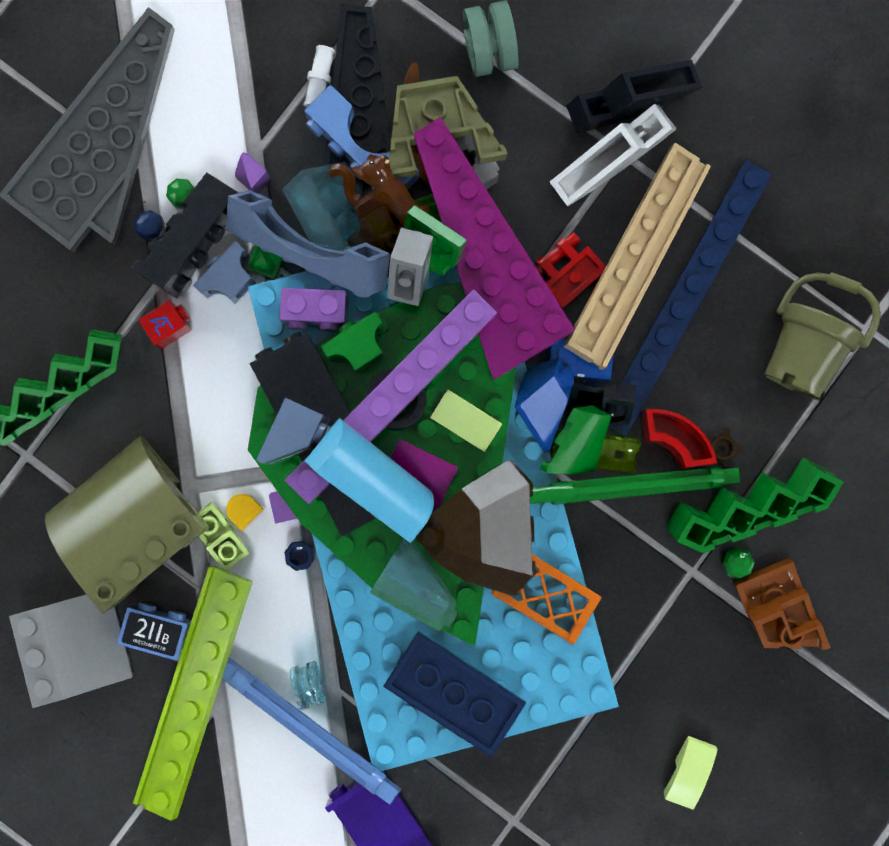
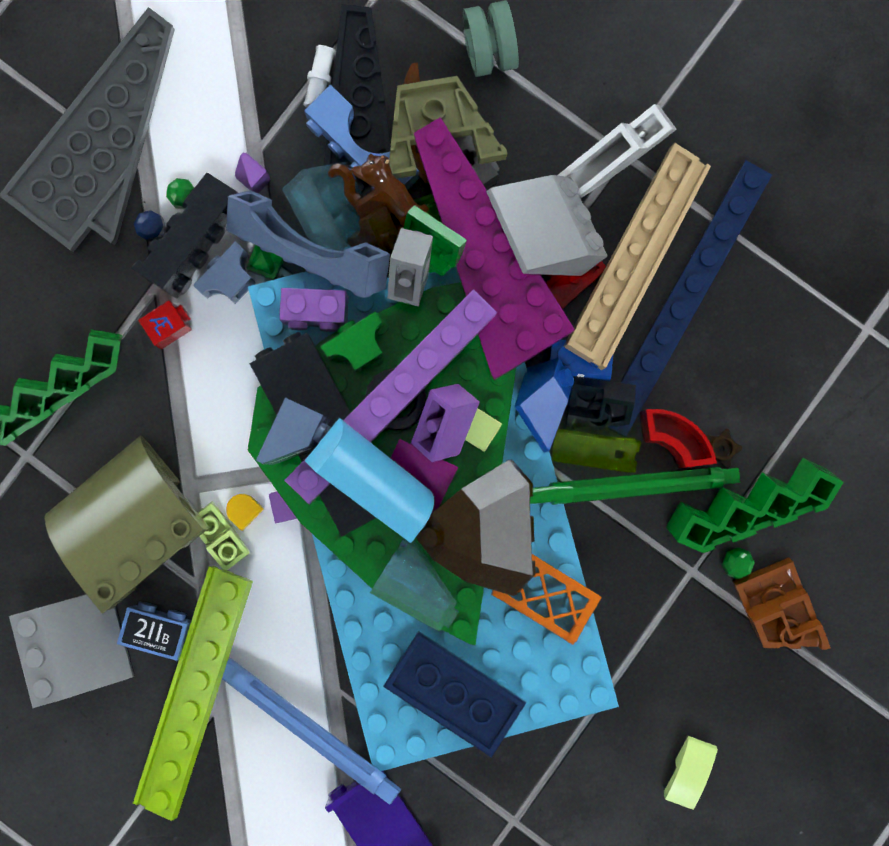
dark blue tile [284,540,315,571] -> none
clear light blue wheel [290,660,326,710] -> none
green slope [540,405,611,474] -> none
black slope [566,60,703,133] -> none
olive piece [764,272,881,401] -> none
none -> medium lavender brick [411,384,480,462]
none -> light grey slope [486,175,607,276]

